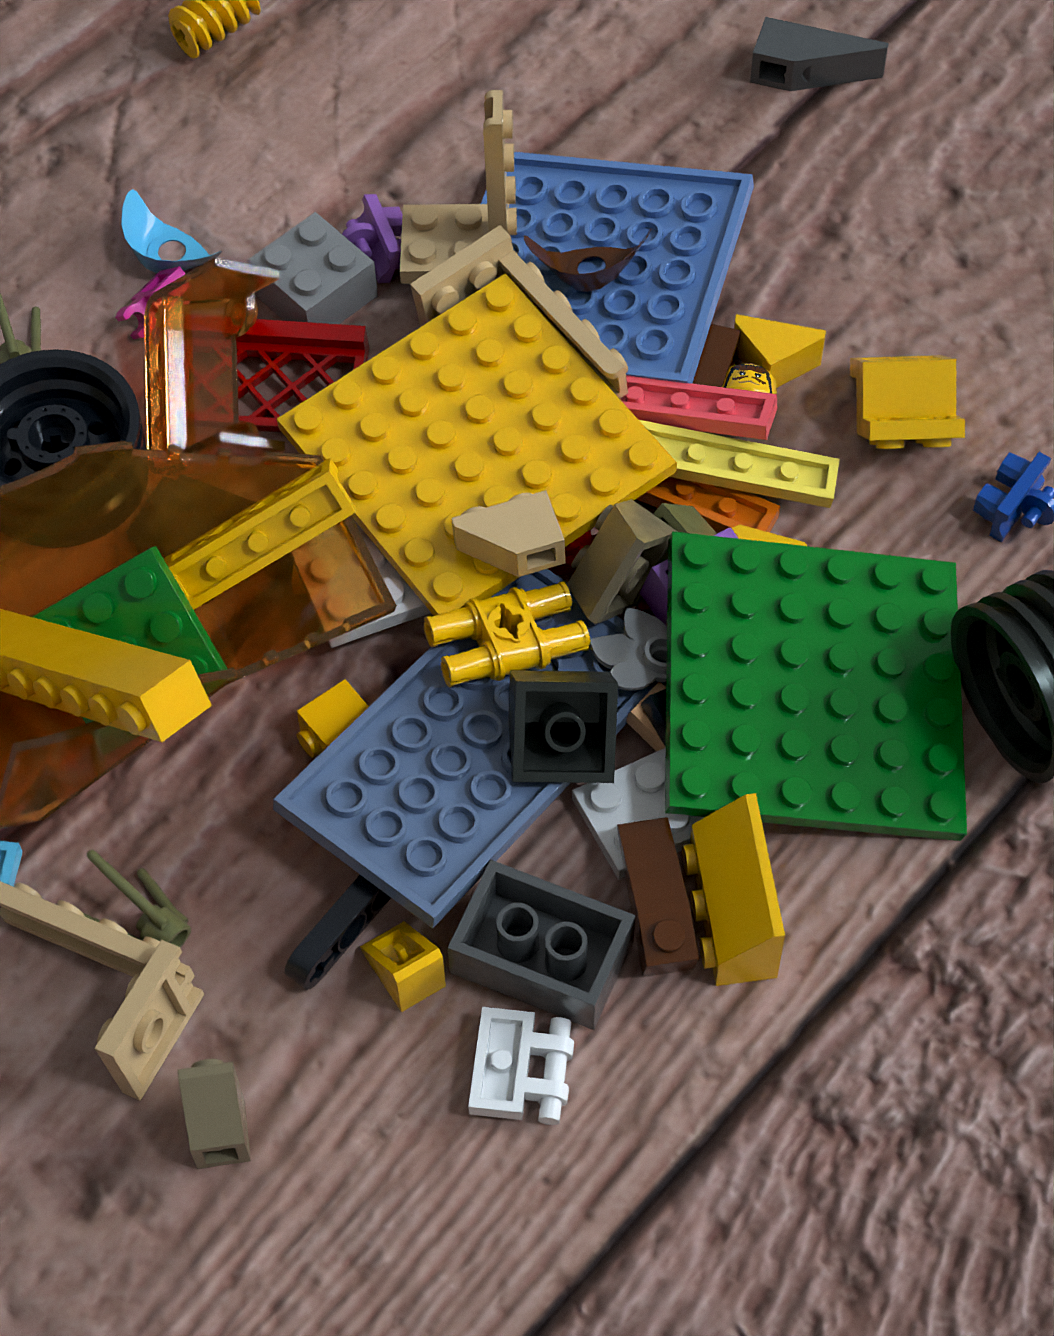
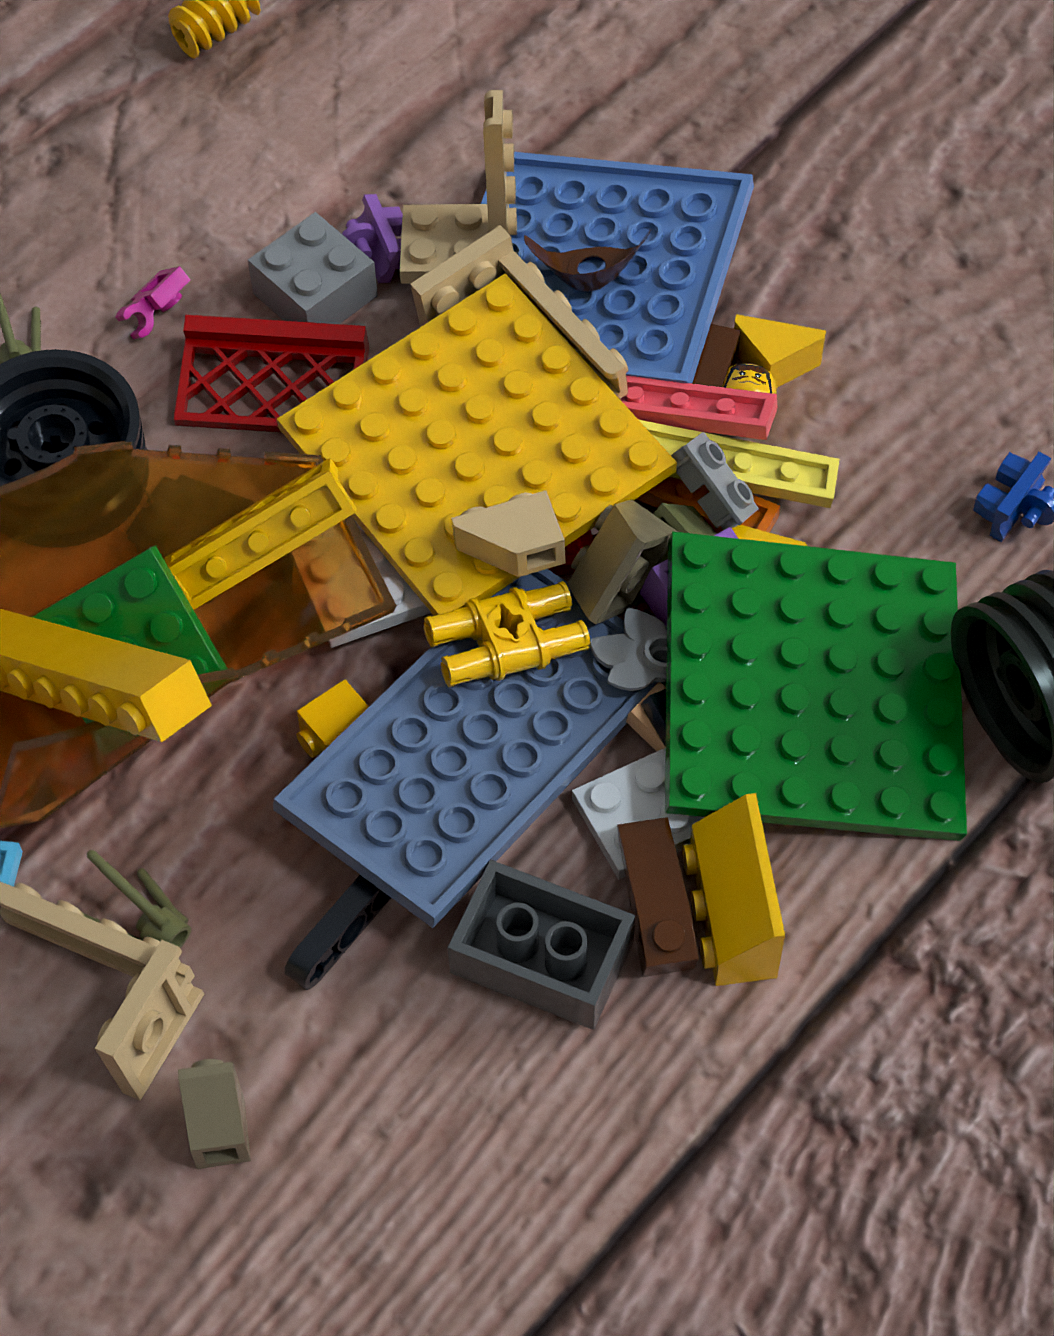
medium azure piece [121,189,222,273] -> none
clear orange windscreen [144,257,285,472] -> none
yellow slope [360,921,446,1012] -> none
white plate [468,1007,574,1125] -> none
pearl dark grey slope [508,670,618,783] -> none
dark grey slope [750,17,889,91] -> none
yellow bracket [850,355,965,449] -> none
none -> light grey hinge [671,432,759,530]

